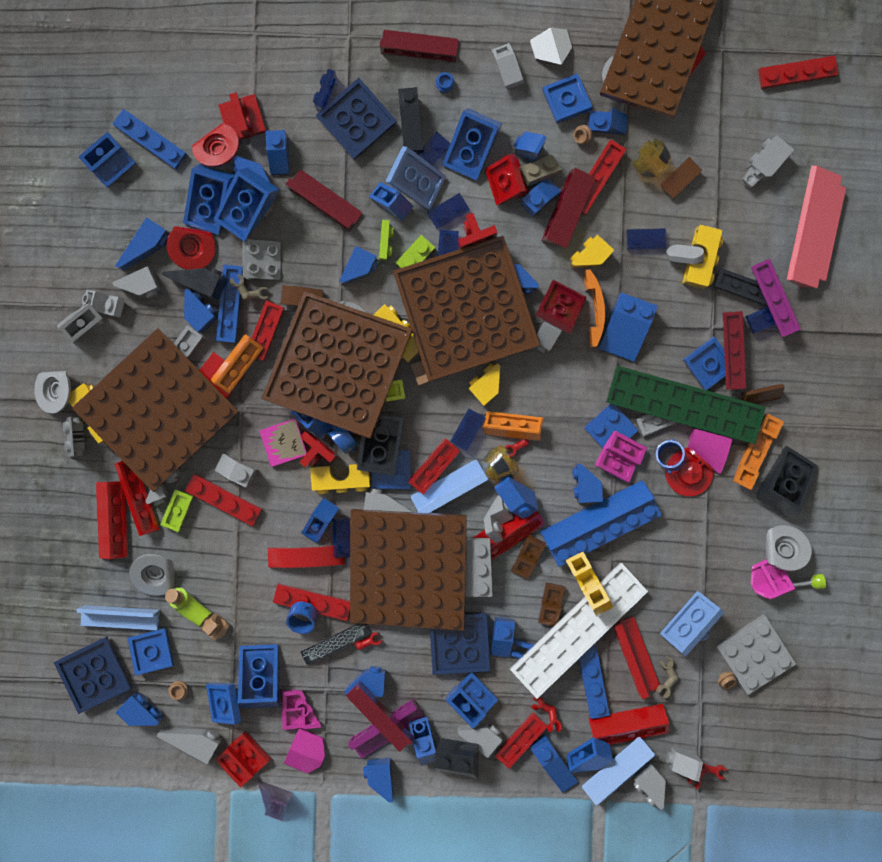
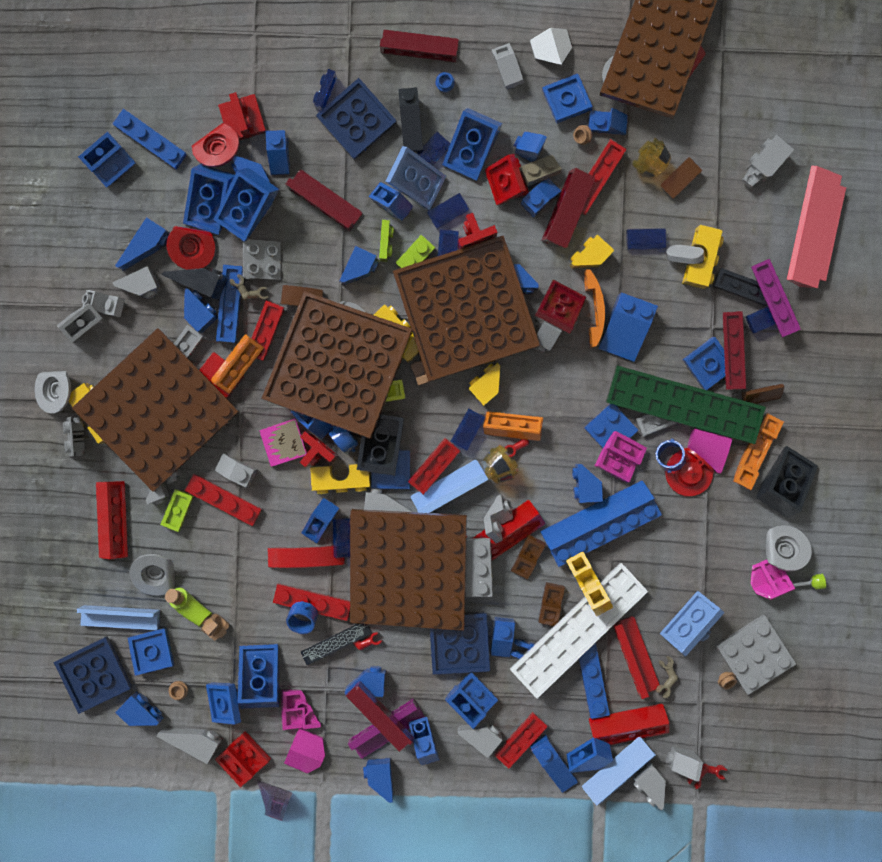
red plate [114,461,159,537] -> none
black slope [435,738,479,779] -> none
blue slope [495,477,538,519] -> none
red arm [531,696,562,733] -> none
red plate [758,56,838,89] -> none

